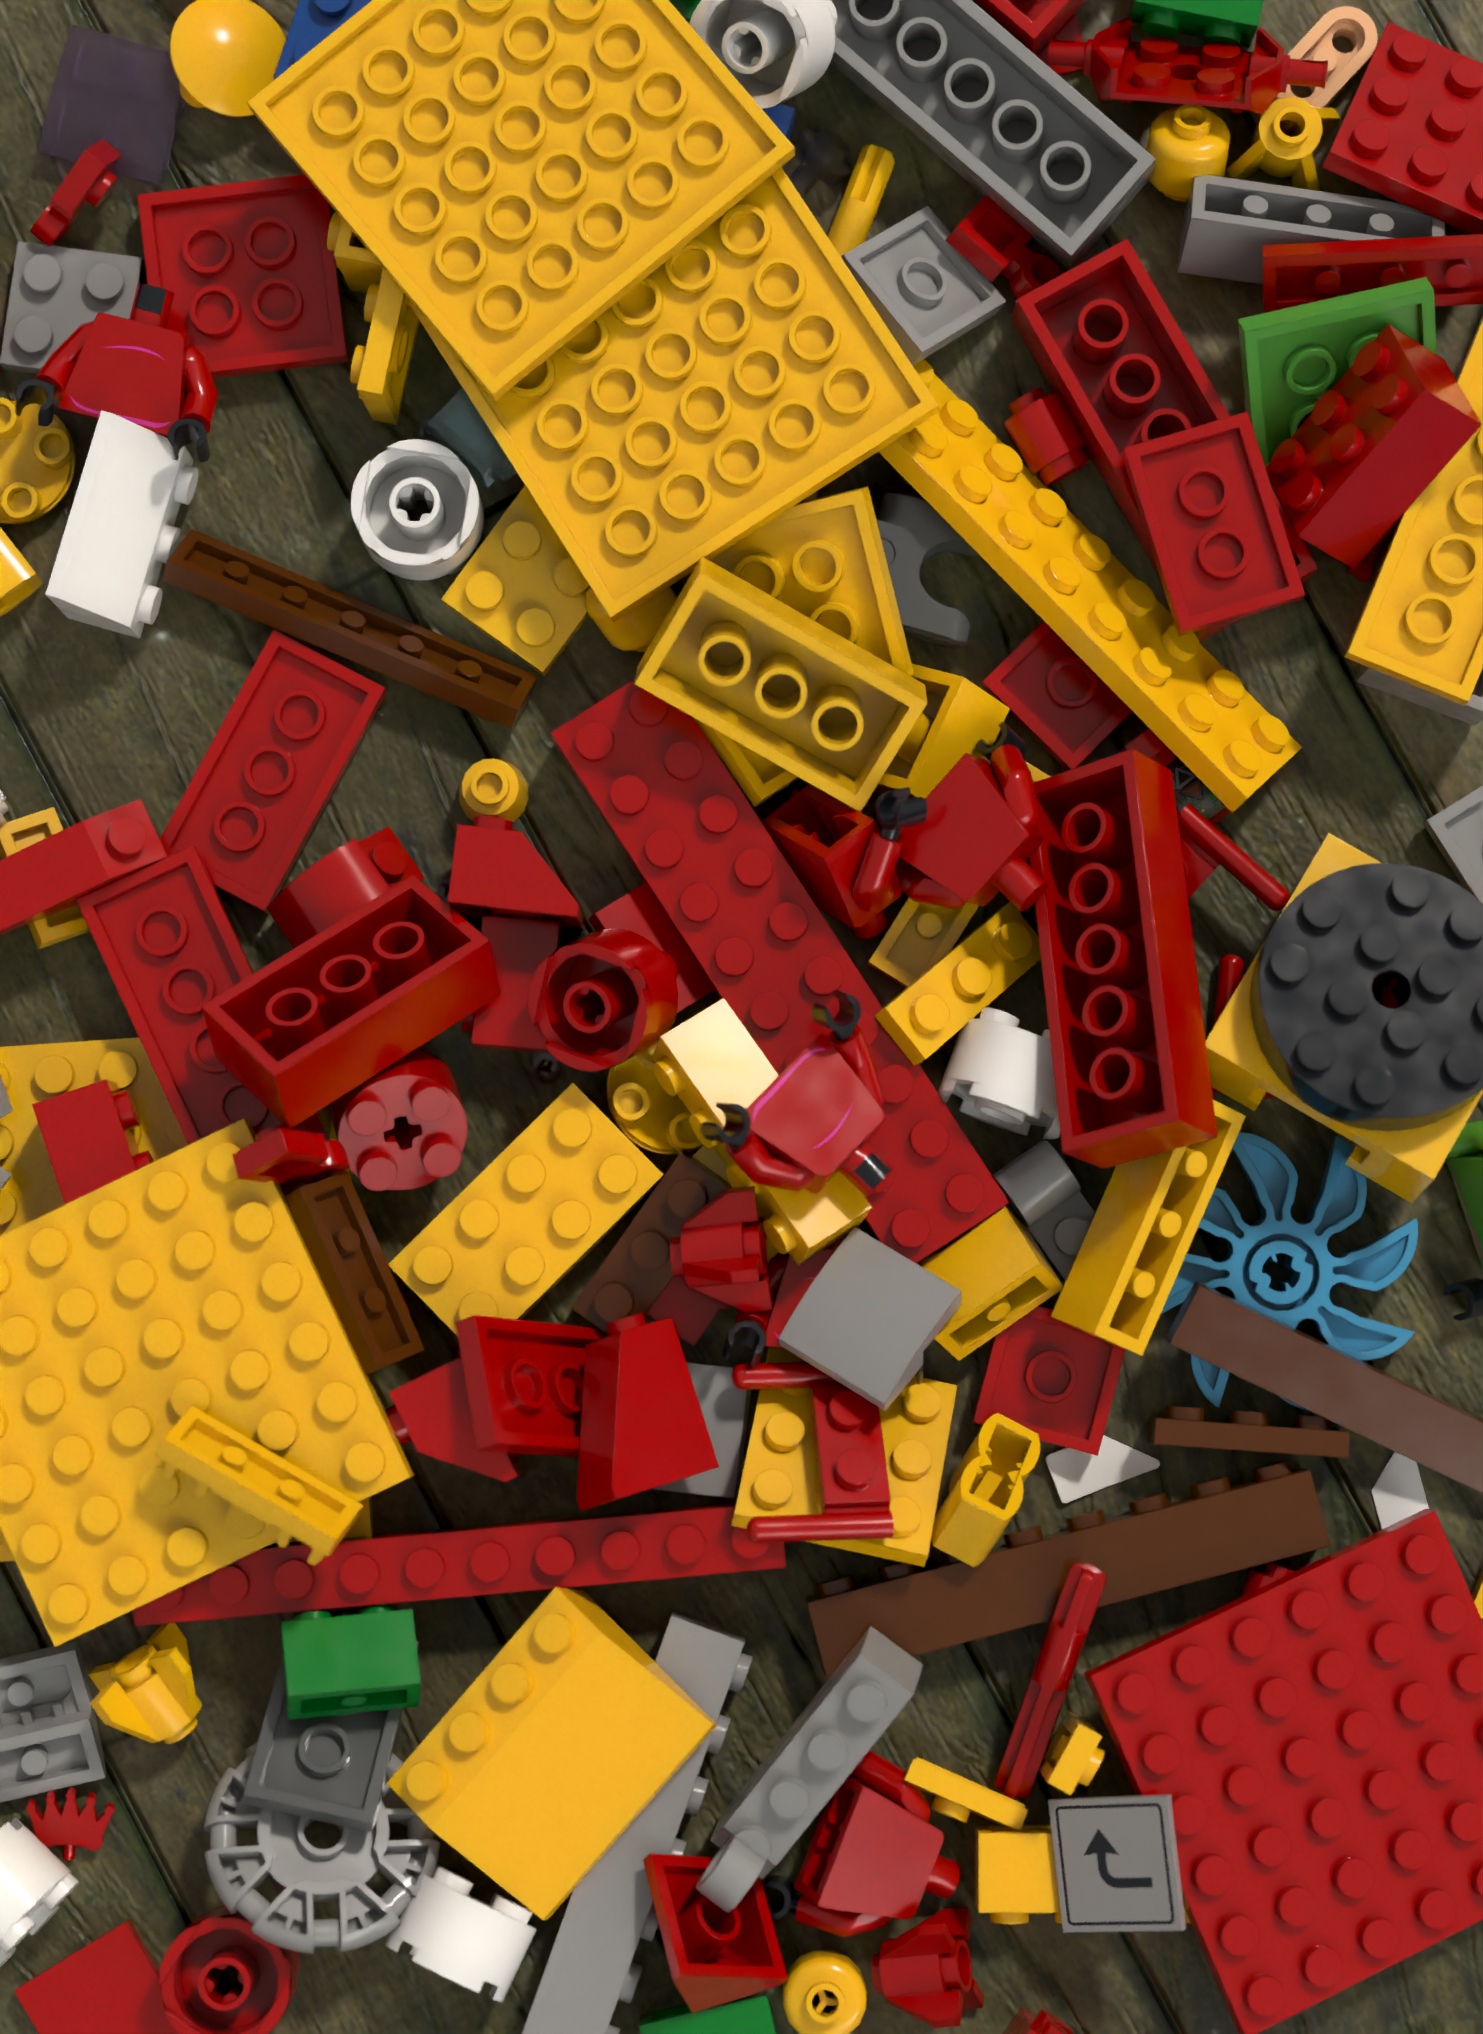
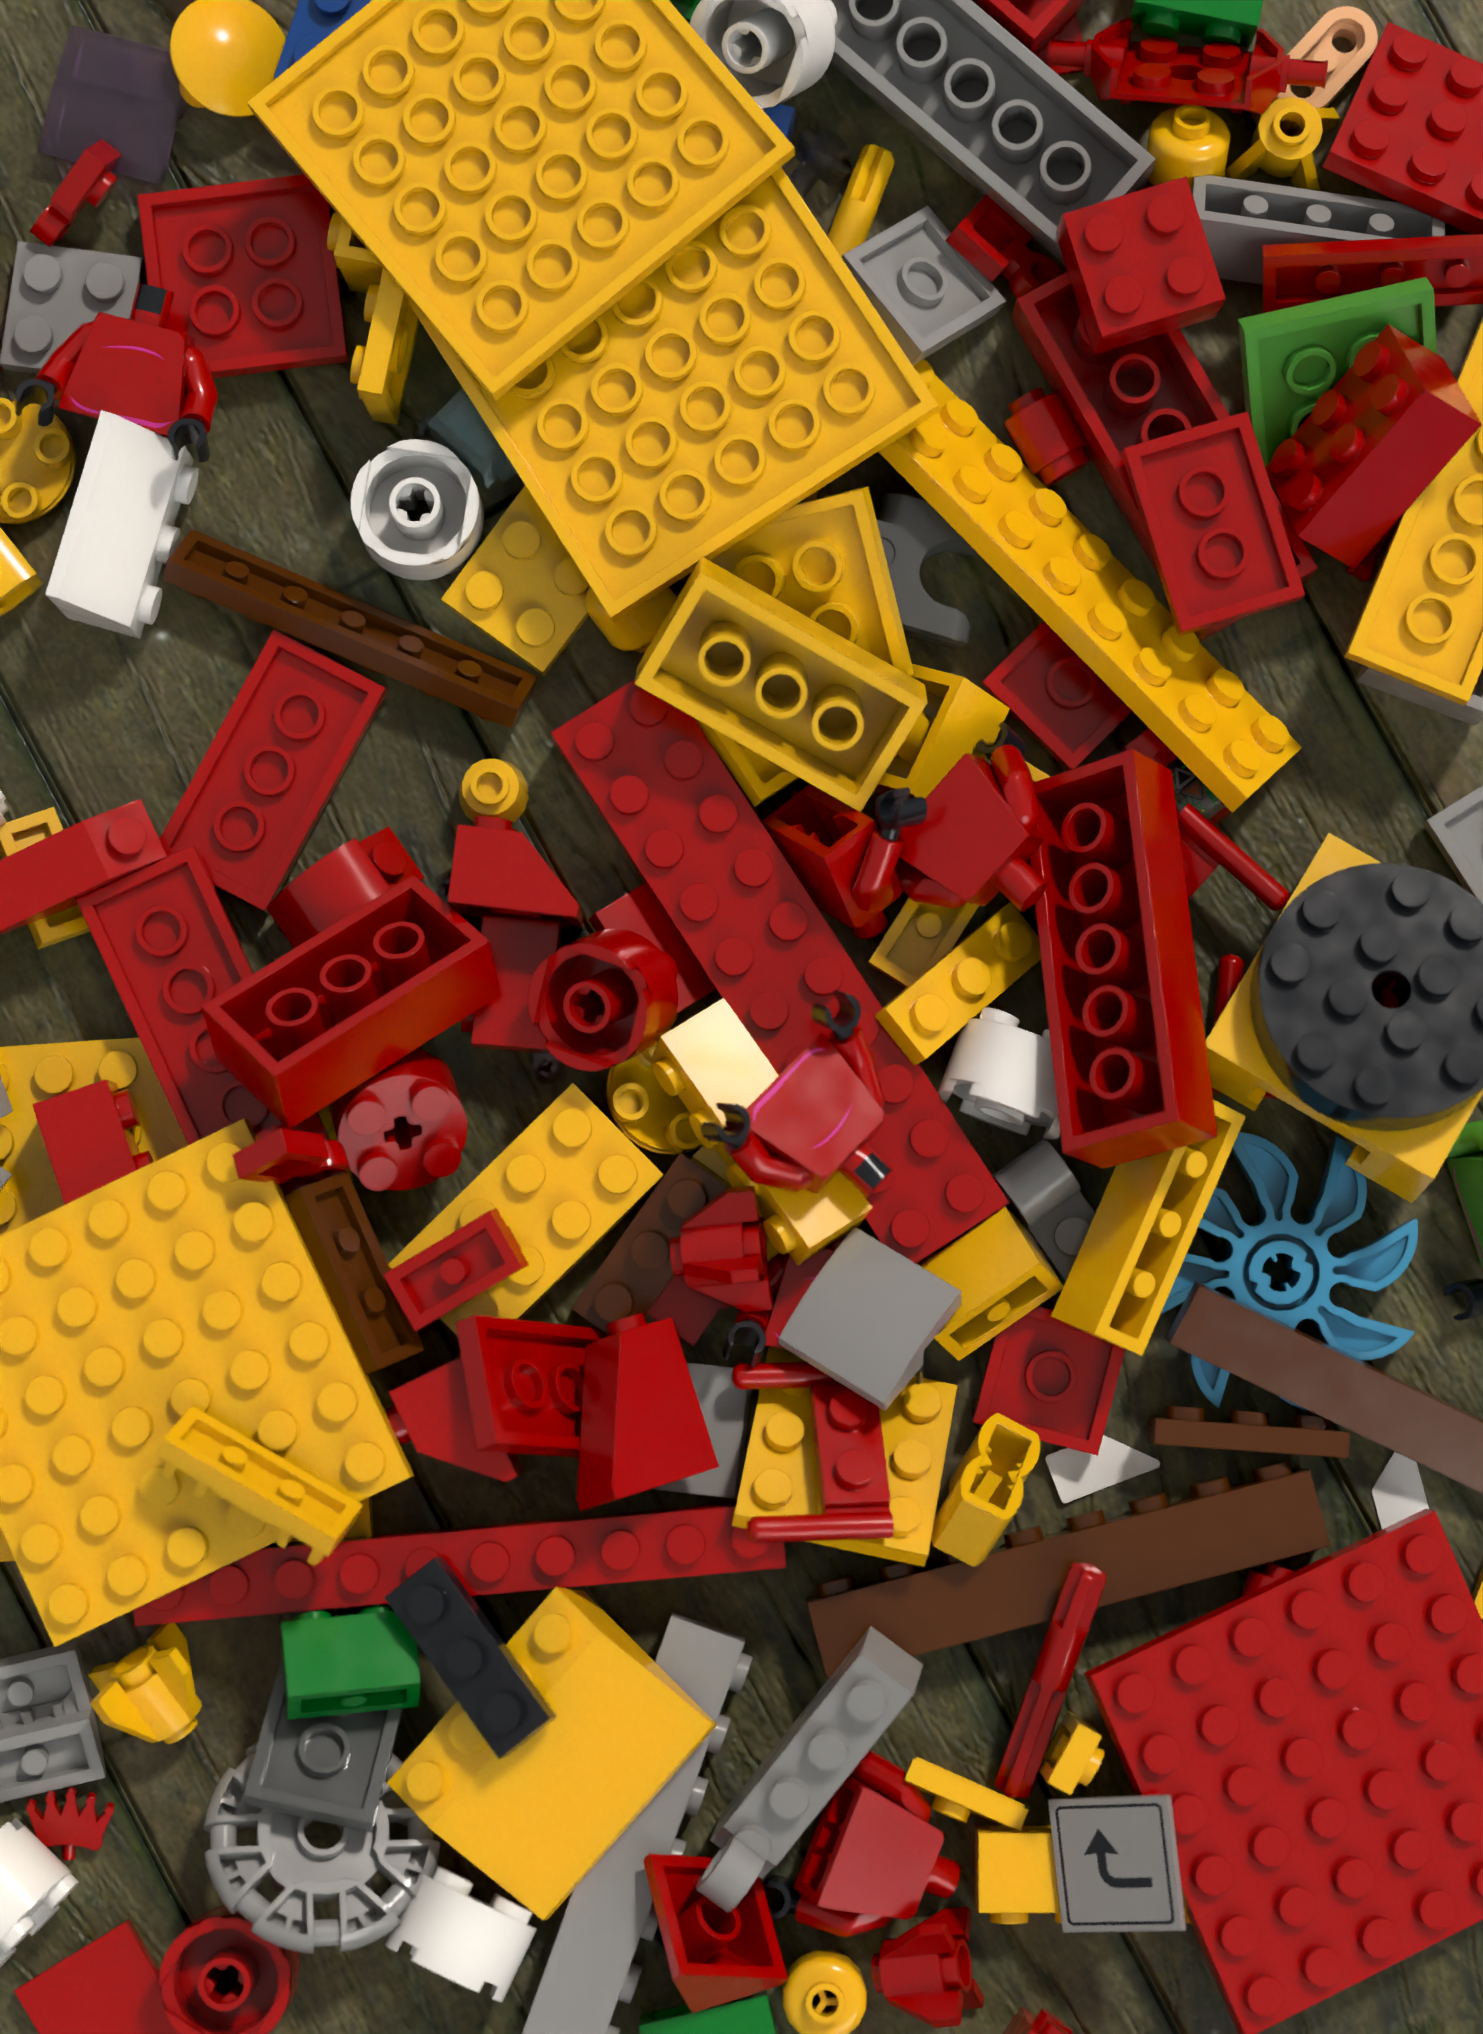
none -> red plate [383,1208,529,1332]
none -> black plate [384,1557,557,1759]
none -> red brick [1056,176,1226,355]

